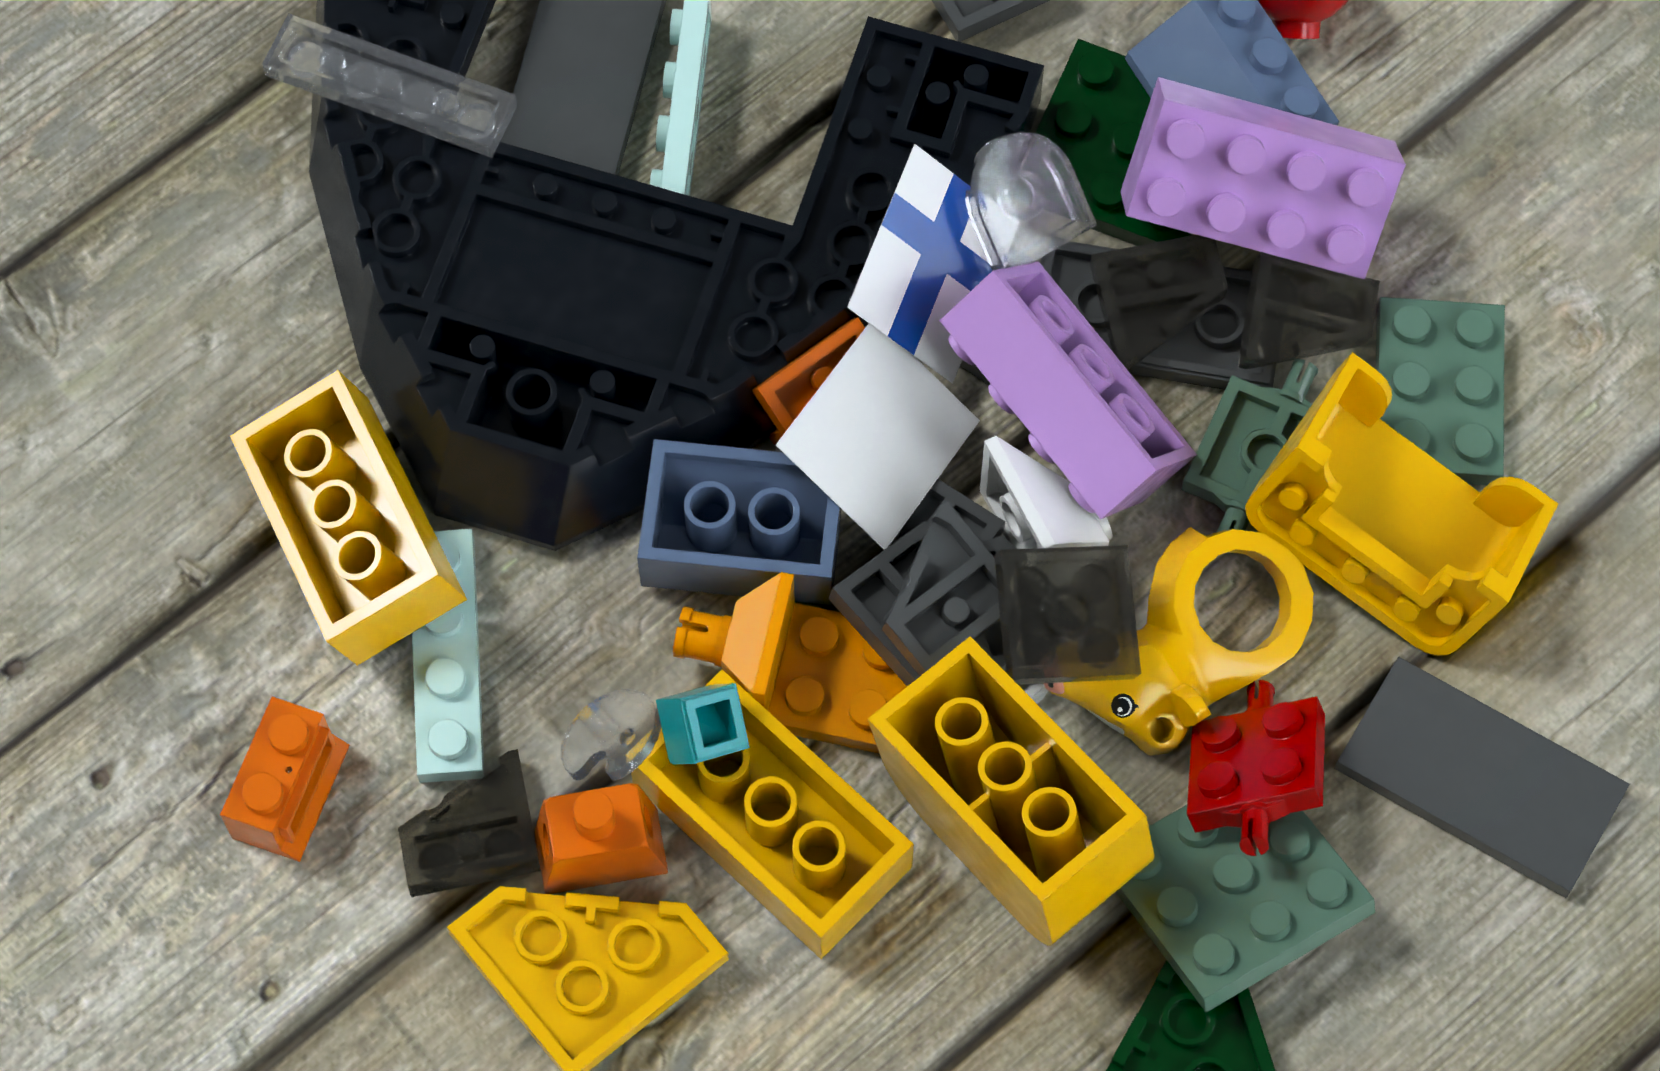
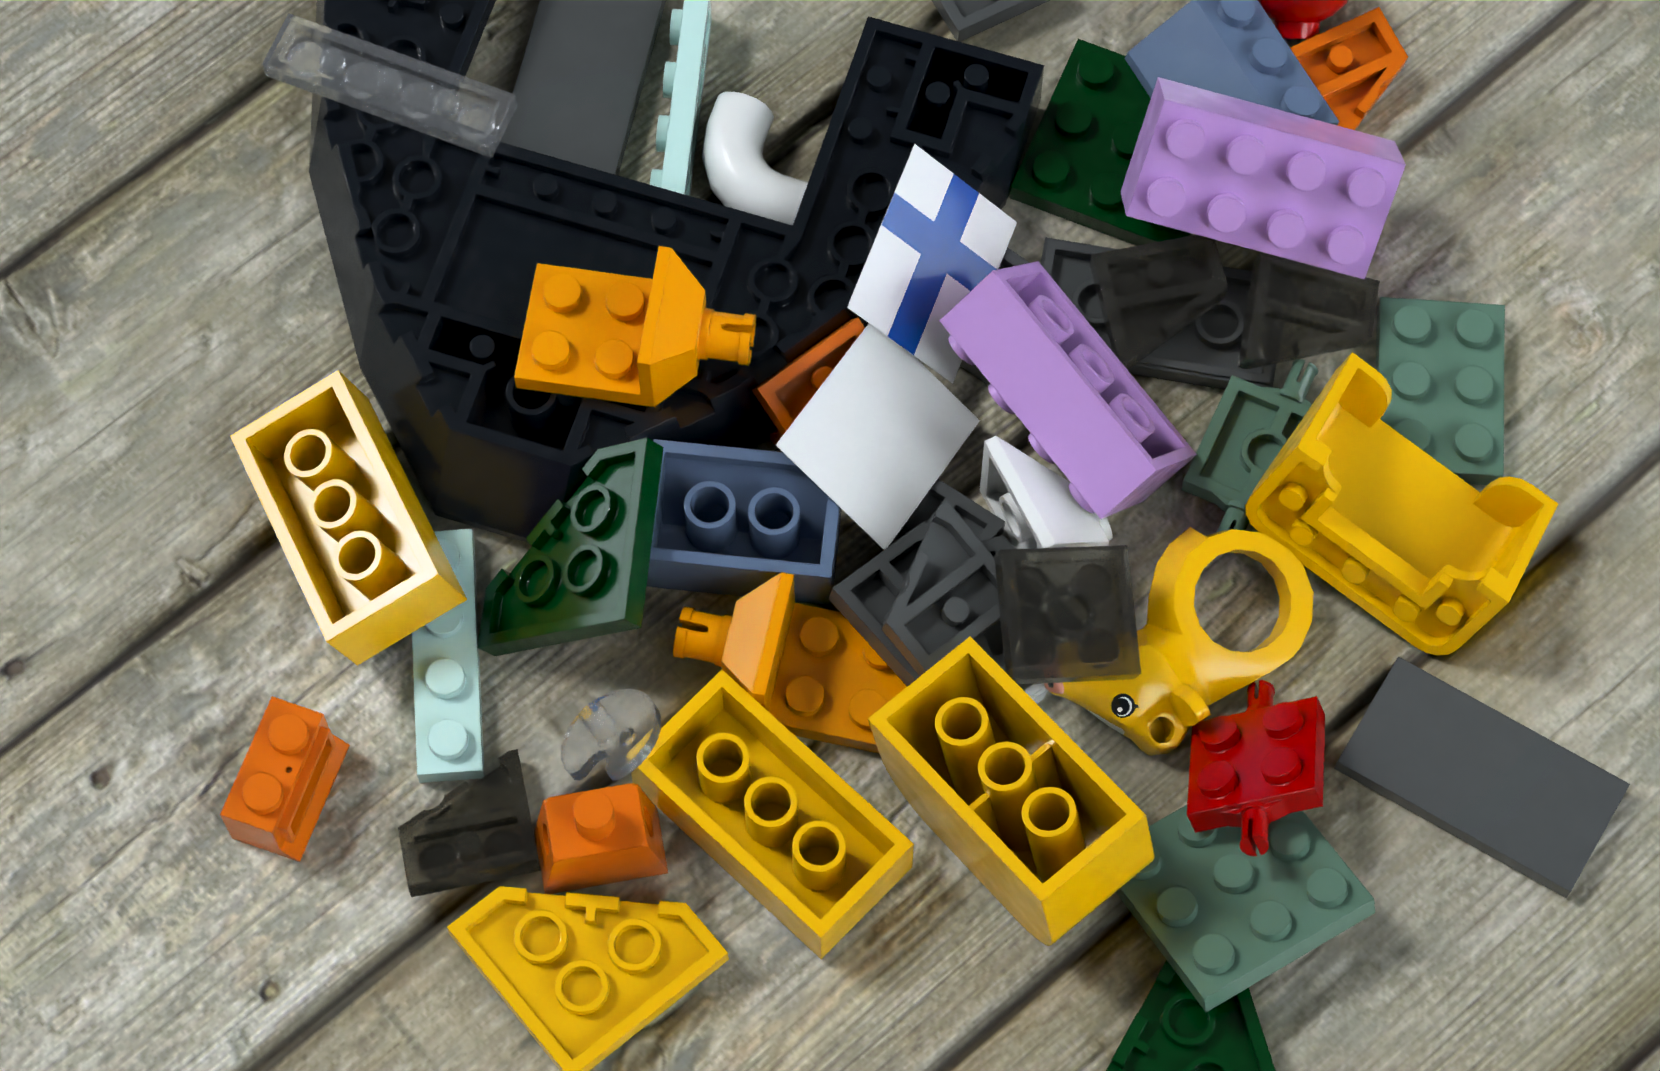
teal slope [656,683,750,764] -> none
clear tile [965,132,1097,271] -> none
none -> dark green plate [477,438,664,656]
none -> light orange plate [514,246,756,407]
none -> white cylinder [701,92,808,225]
none -> orange wing [1290,7,1408,130]

